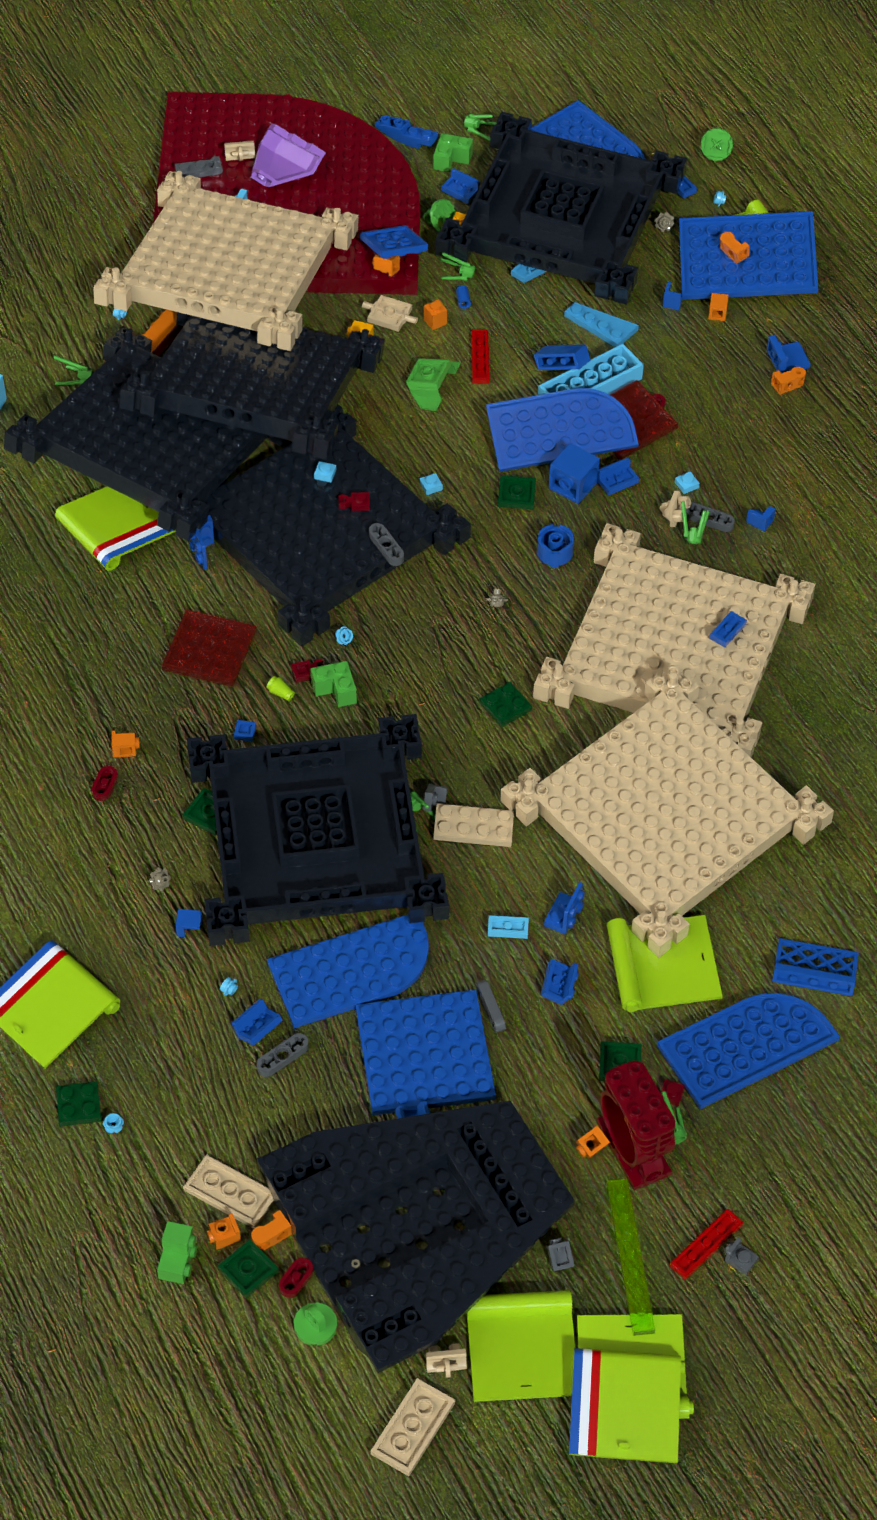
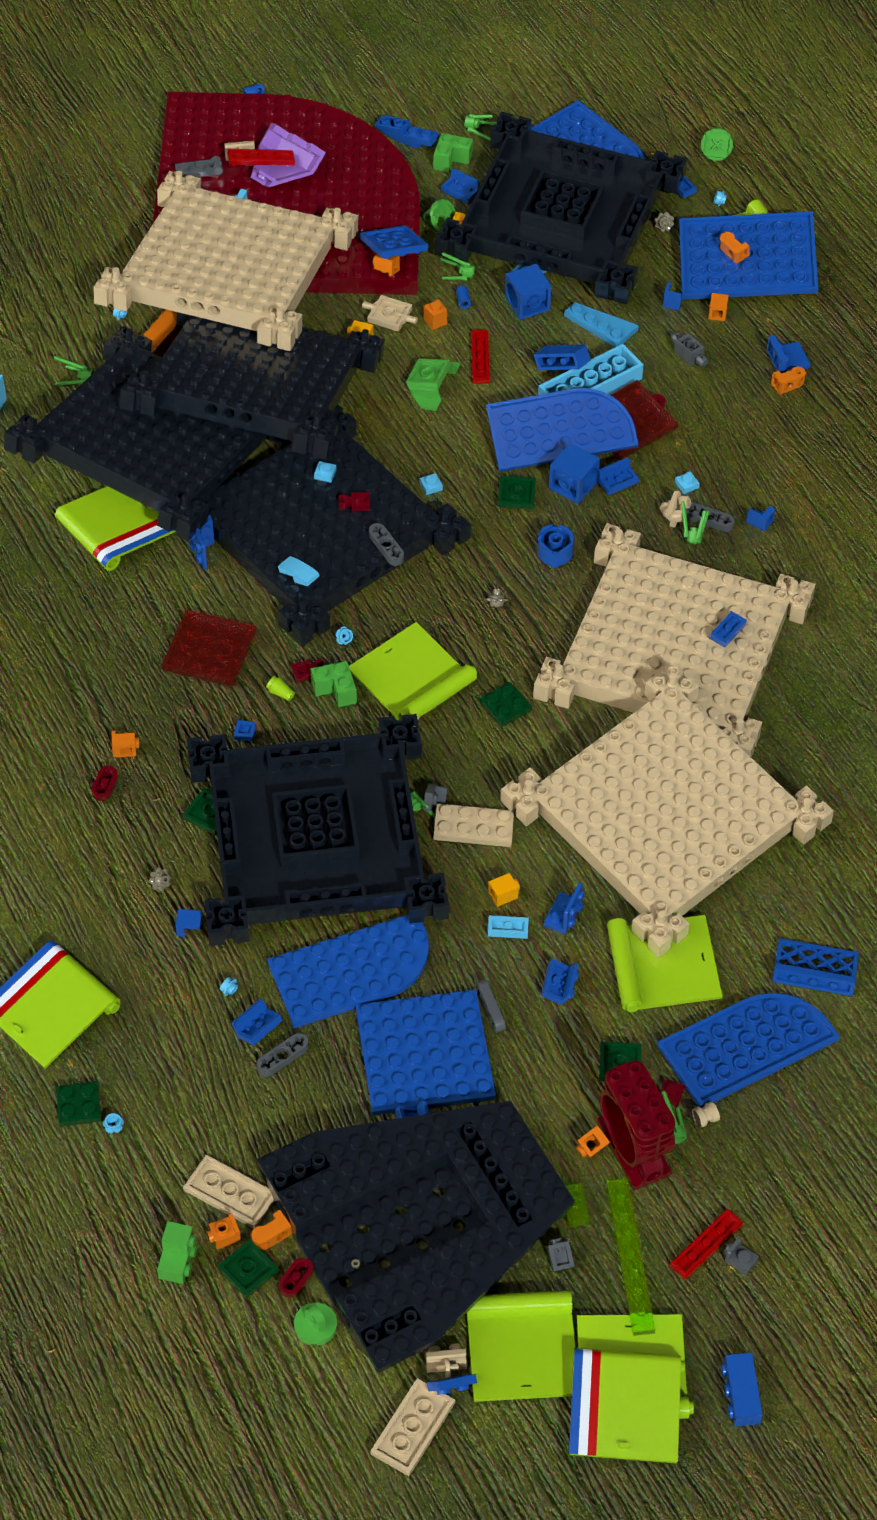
none -> red tile [227,149,295,166]
none -> blue piece [243,83,265,94]
none -> medium azure slope [278,556,320,586]
none -> lime door [349,622,477,720]
none -> blue plate [427,1374,477,1395]
none -> light orange brick [488,873,520,907]
none -> blue brick [505,264,551,320]
none -> clear neon green plate [565,1183,590,1227]
none -> dark grey piece [671,332,708,367]
none -> tan wheel [692,1101,720,1128]
none -> blue brick [721,1353,763,1426]

